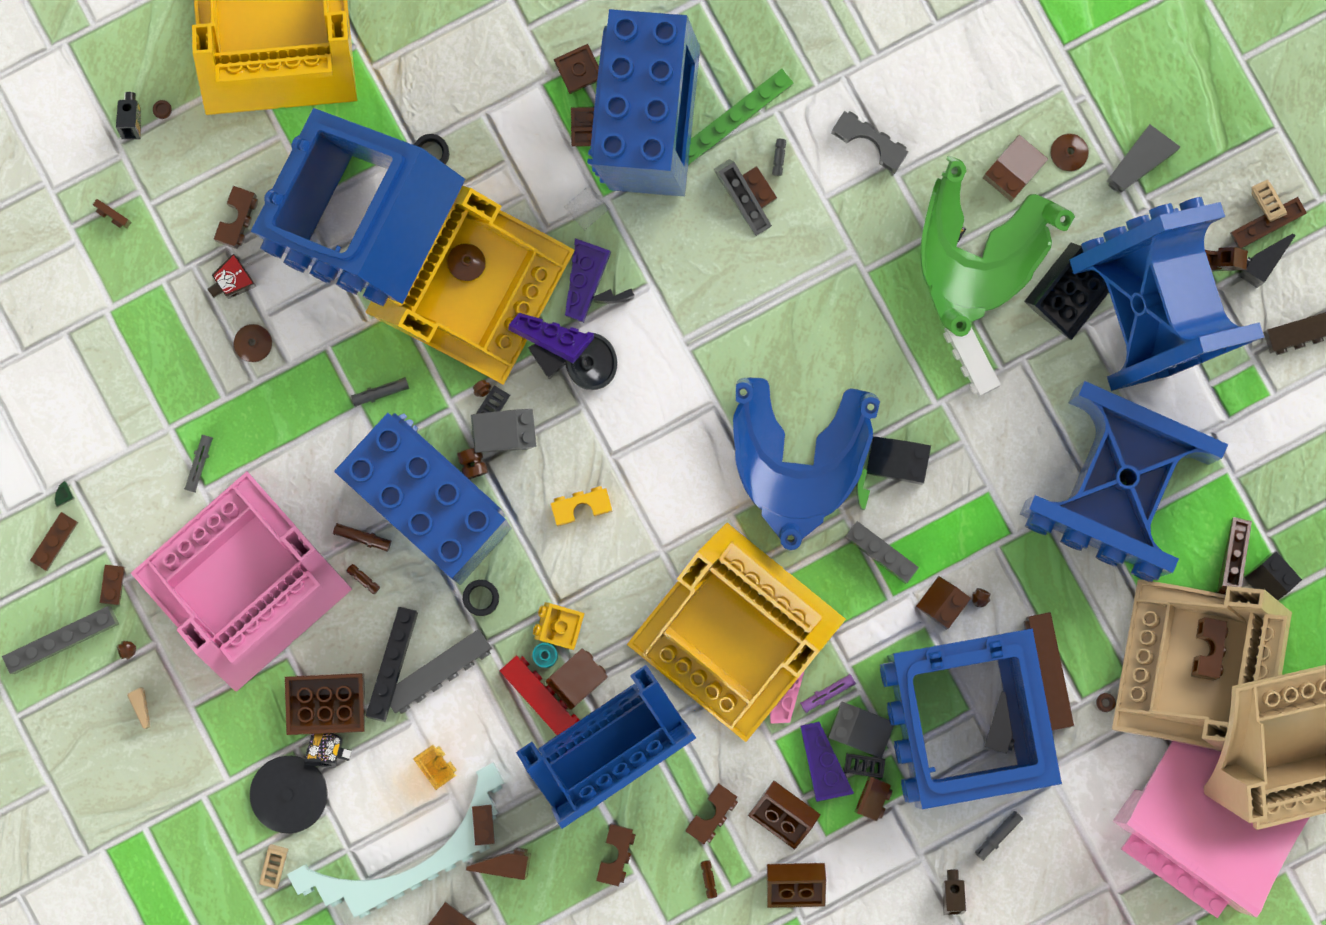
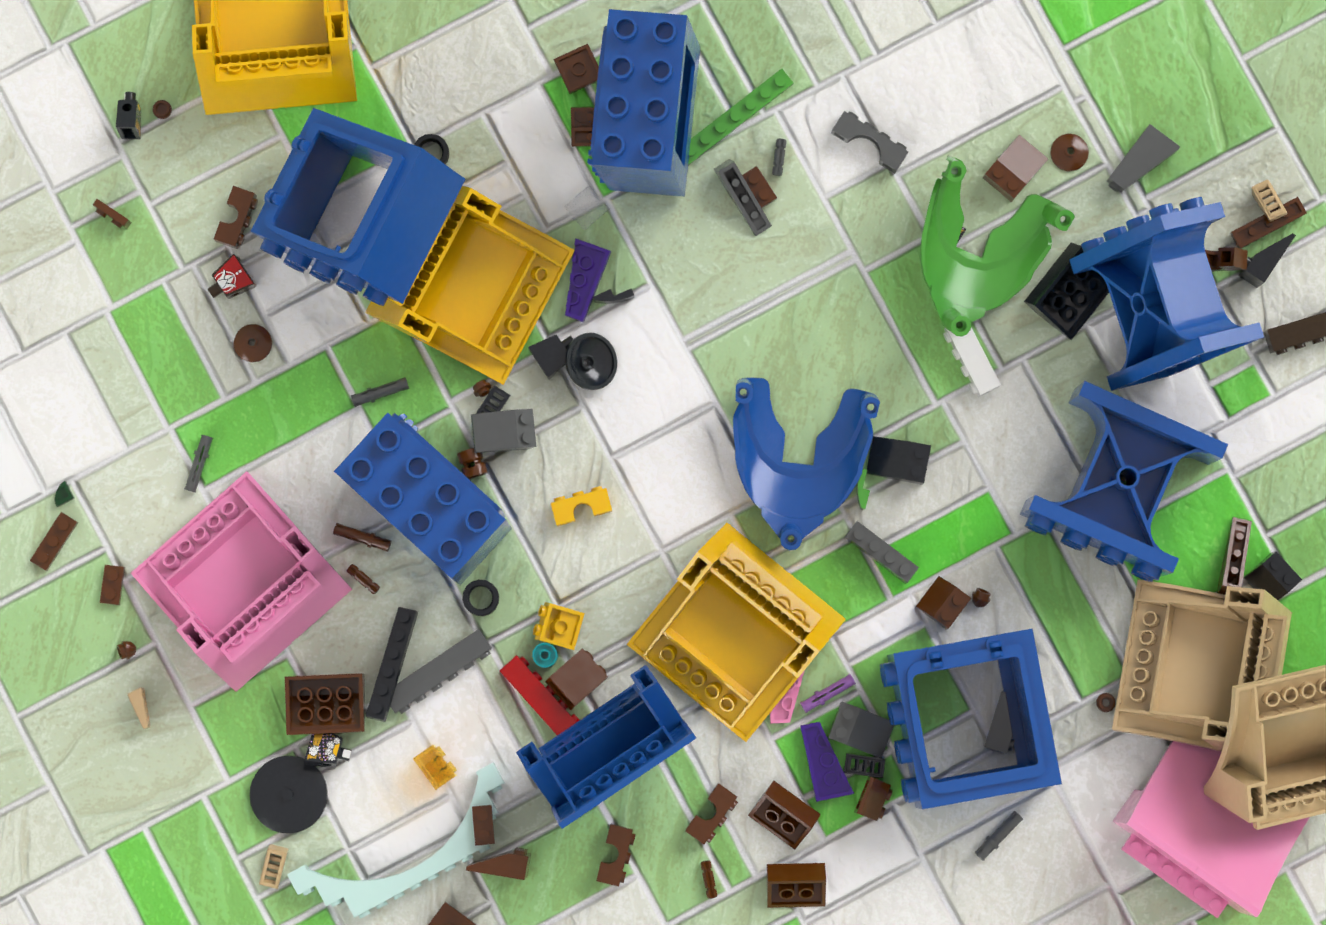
dark grey brick [2,606,119,674] -> none
reddish brown dish [447,244,485,281] -> none
dark purple wing [508,313,594,363] -> none
dark brown torso [942,869,966,915] -> none
reddish brown brick [1024,612,1074,730] -> none
reddish brown arch [1191,617,1228,681] -> none

